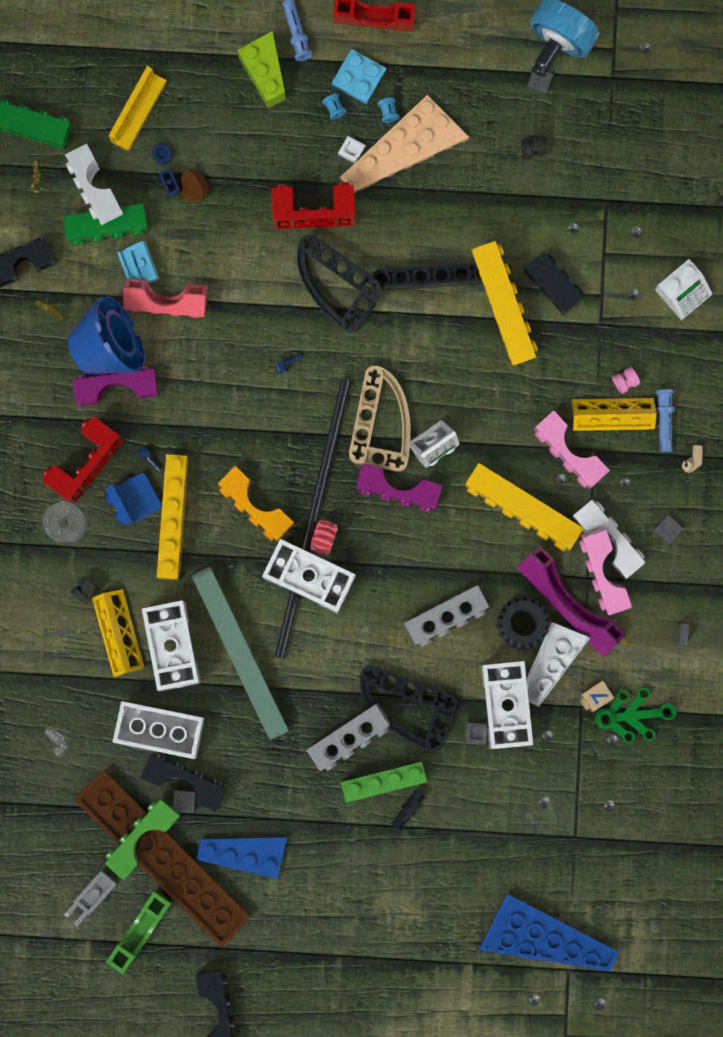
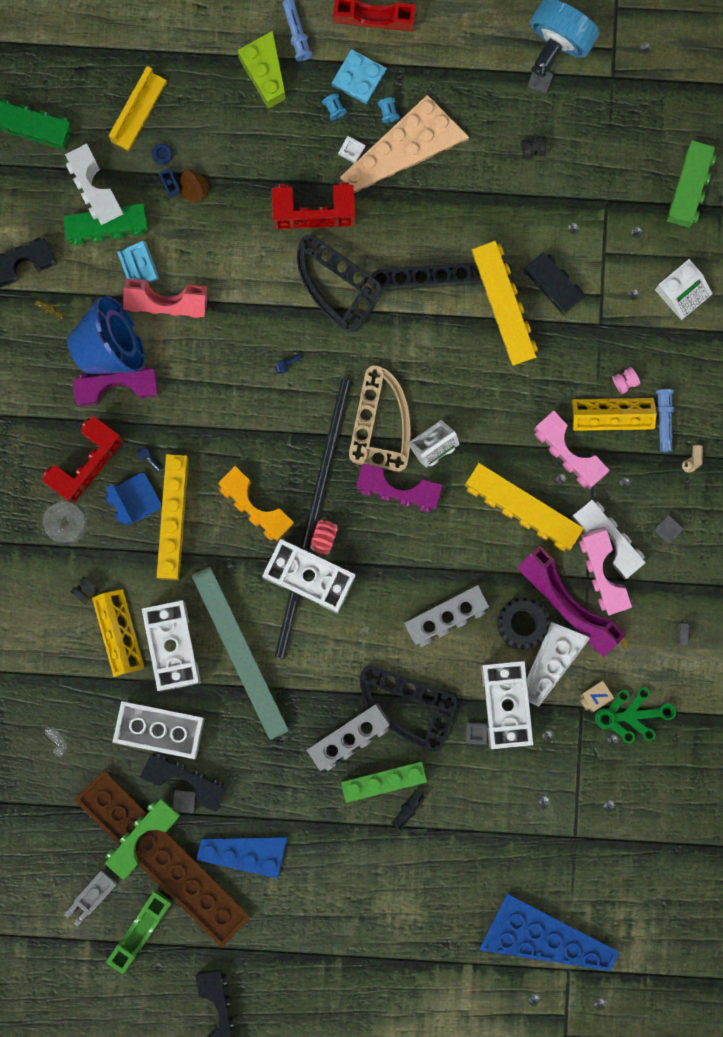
clear yellow hand [31,161,43,193] -> none
none -> bright green brick [666,140,717,228]

